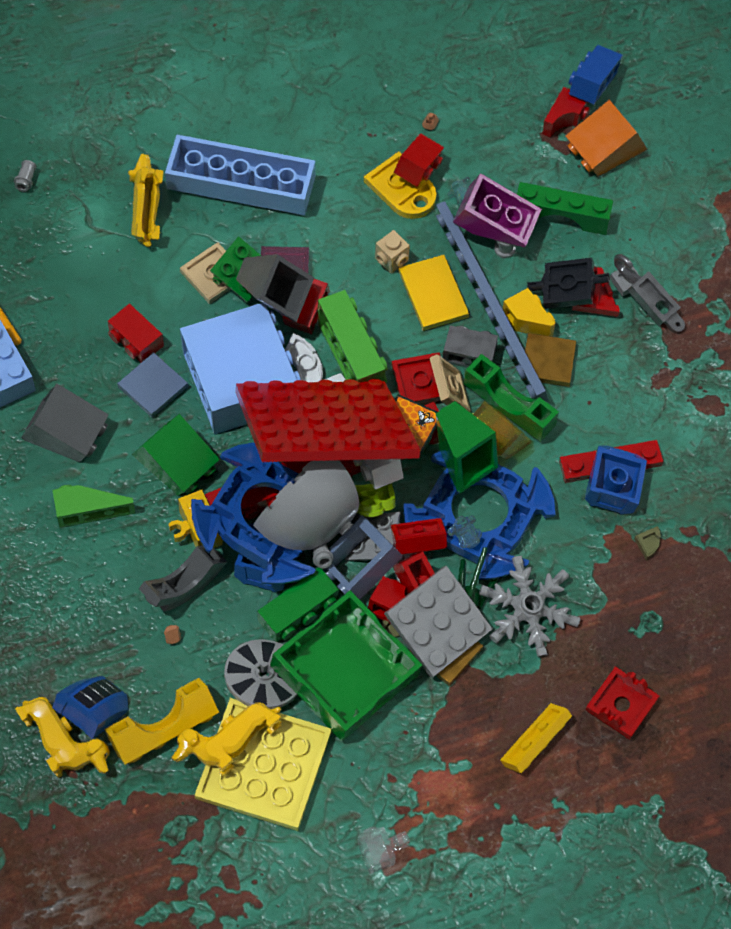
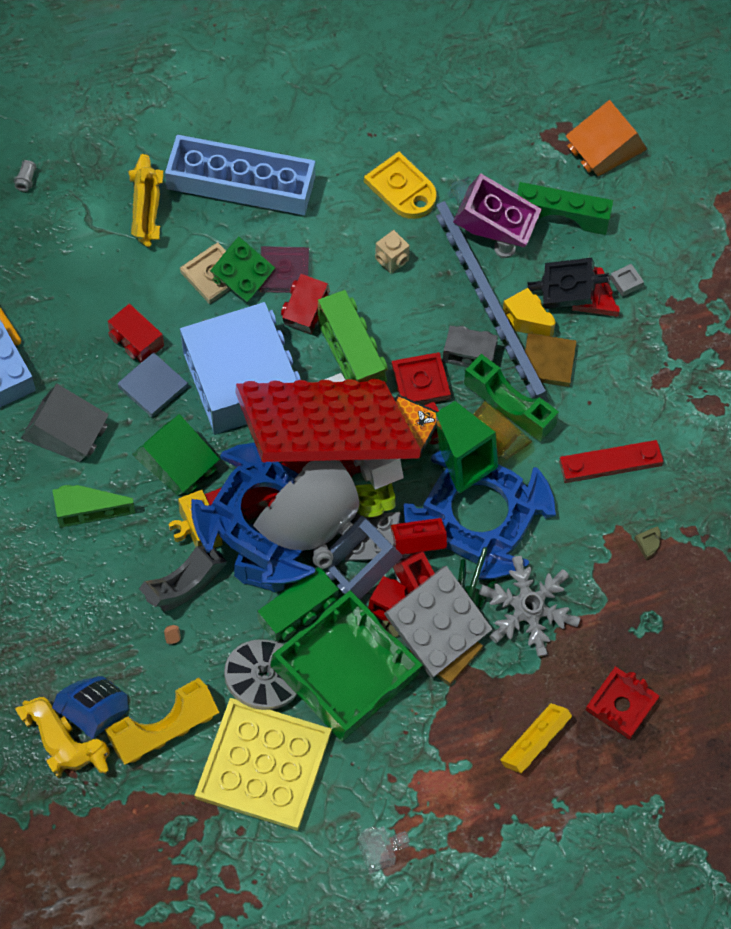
yellow animal [171,703,282,777] -> none
dark grey slope [236,254,314,322] -> none
white tile [285,333,323,382] -> none
red brick [393,133,444,187] -> none
yellow tile [399,255,469,331] -> none
nougat rock [422,113,439,130] -> none
tan tile [430,355,471,413] -> none
clear light blue brick [447,515,482,549] -> none
red arch [542,87,590,138] -> none
blue brick [568,45,623,104] -> none
blue slope [585,446,647,515] -> none
flat silver piece [614,254,685,333] -> none

